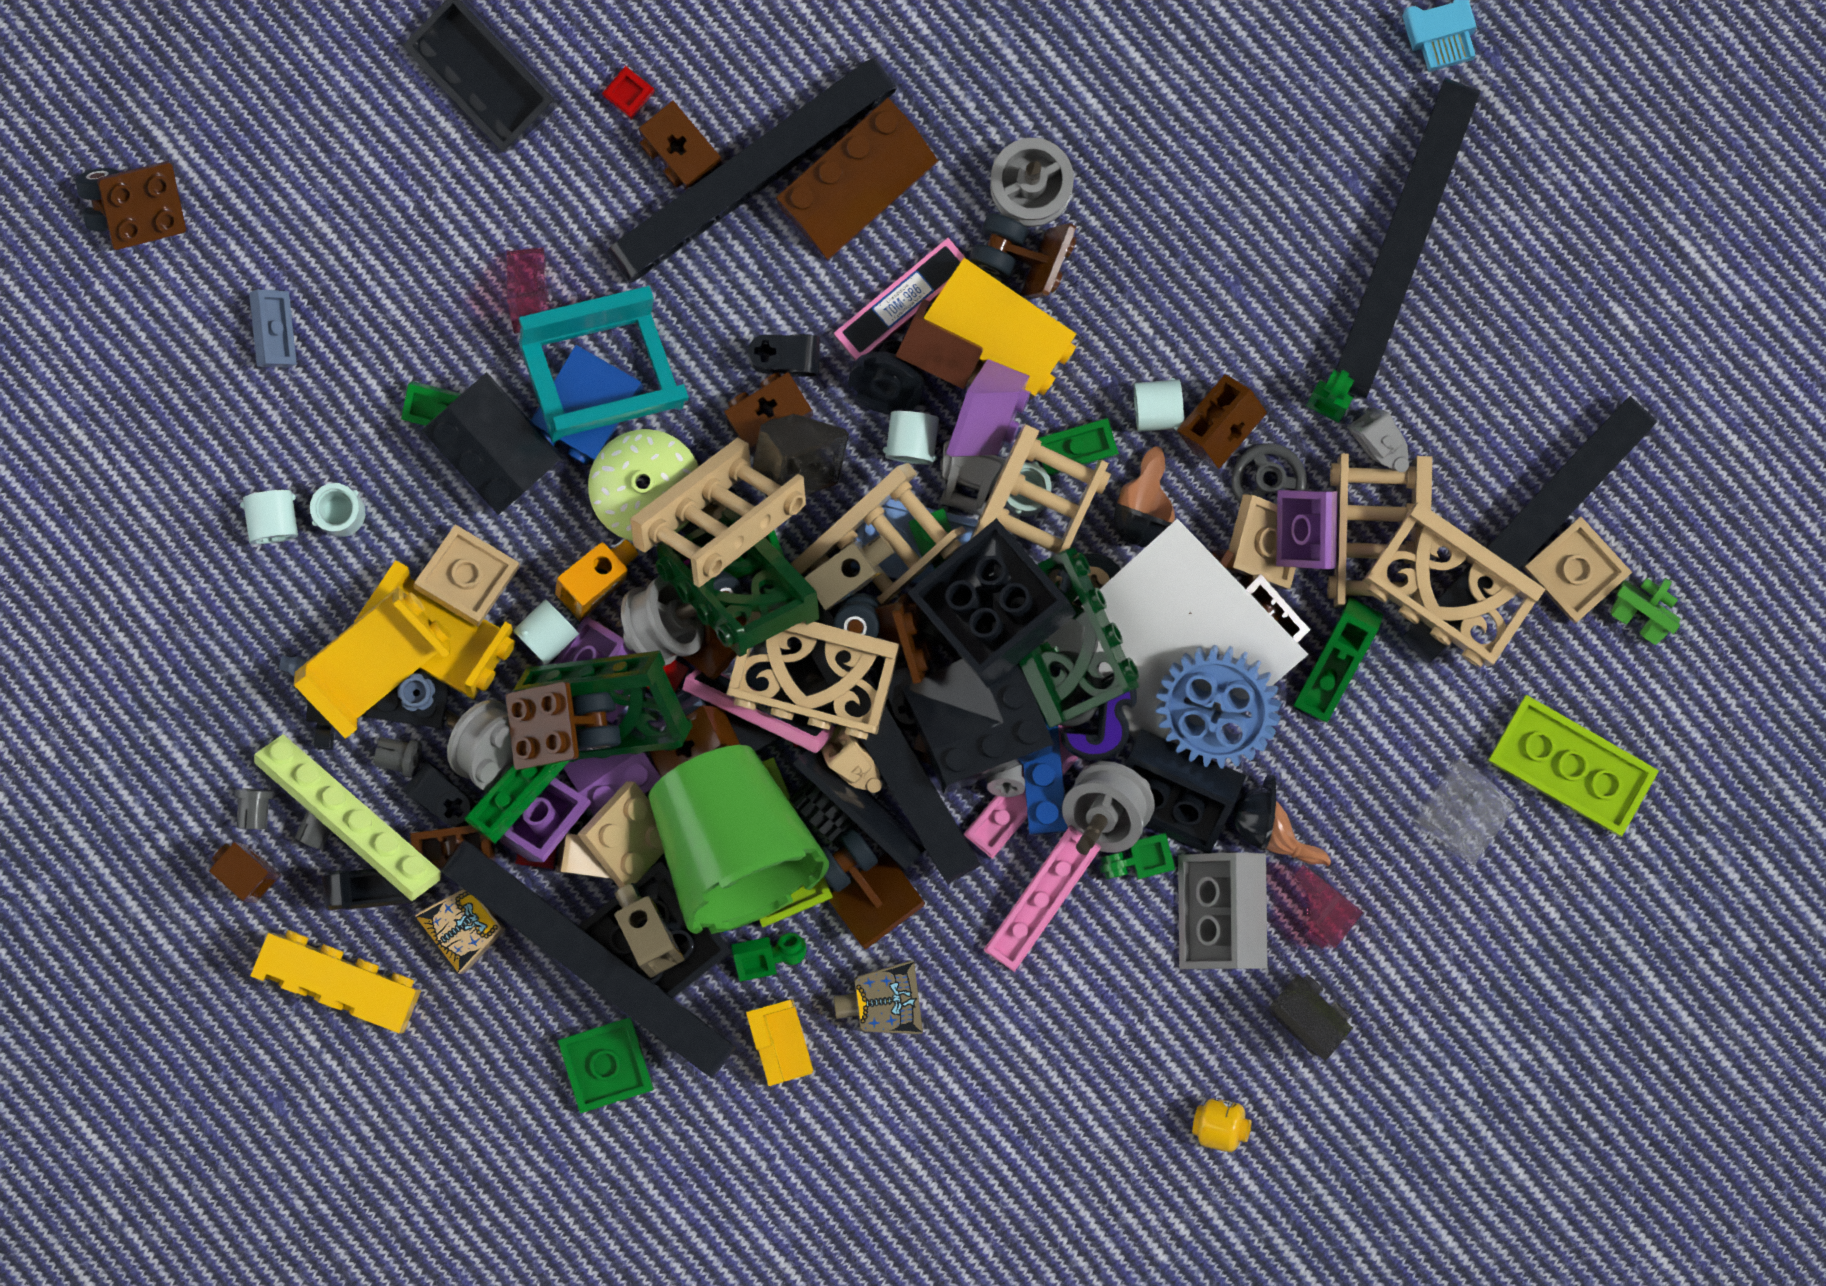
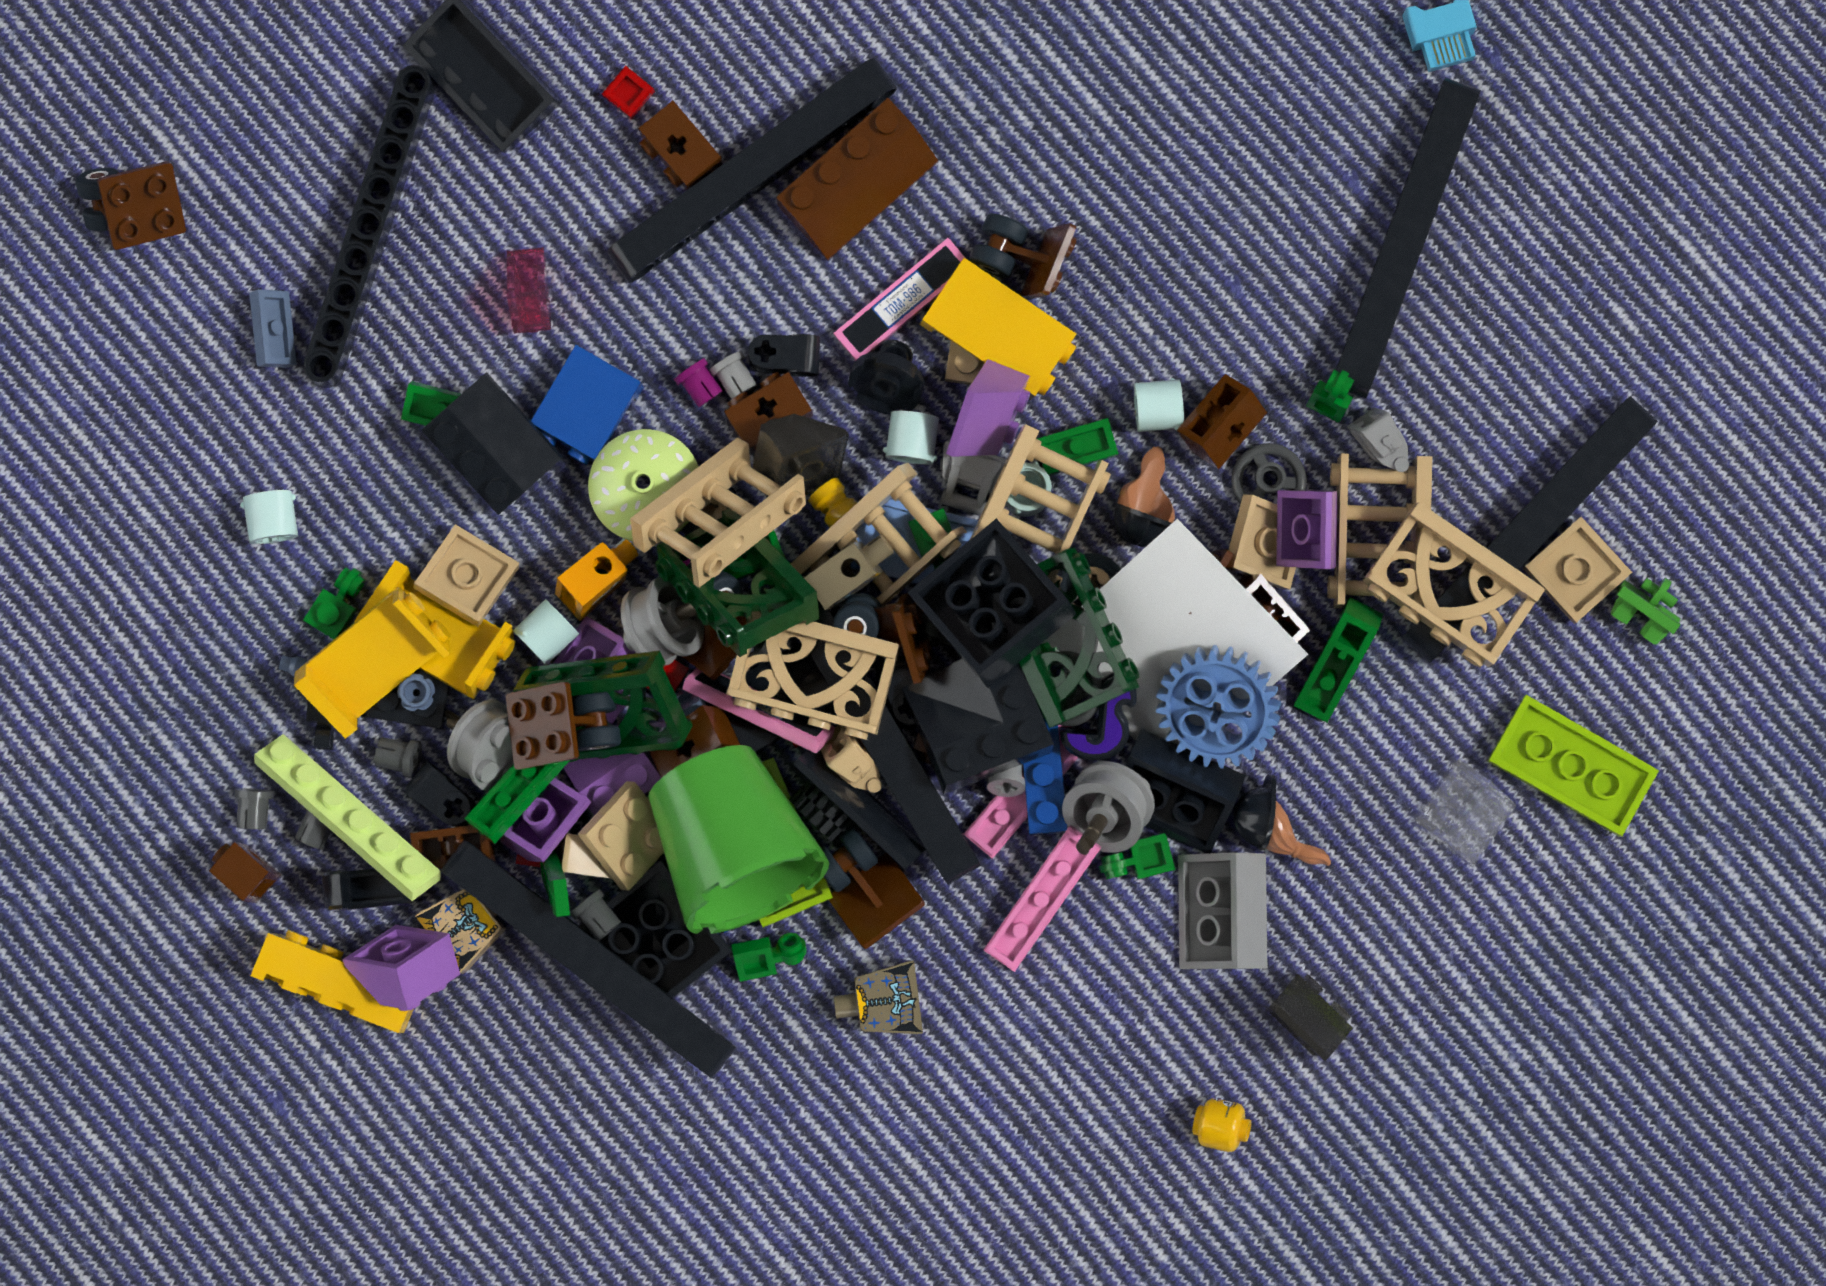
light aqua piece [310,483,366,537] -> none
teal piece [519,286,689,443] -> none
green plate [557,1017,654,1114] -> none
dark tan torso [614,883,684,978] -> none
yellow panel [746,999,813,1086] -> none
copper panel [896,299,983,389] -> none
light grey wheel [990,138,1074,227] -> none
clear pink arch [1290,864,1364,950] -> none
none -> green plate [303,567,366,640]
none -> black beam [304,65,435,388]
none -> medium lavender slope [343,925,460,1011]
none -> green tile [540,849,570,917]
none -> dark grey bush [570,889,621,941]
none -> magenta bush [674,358,723,408]
none -> light grey bush [709,351,757,400]
none -> yellow wheel [808,478,857,528]

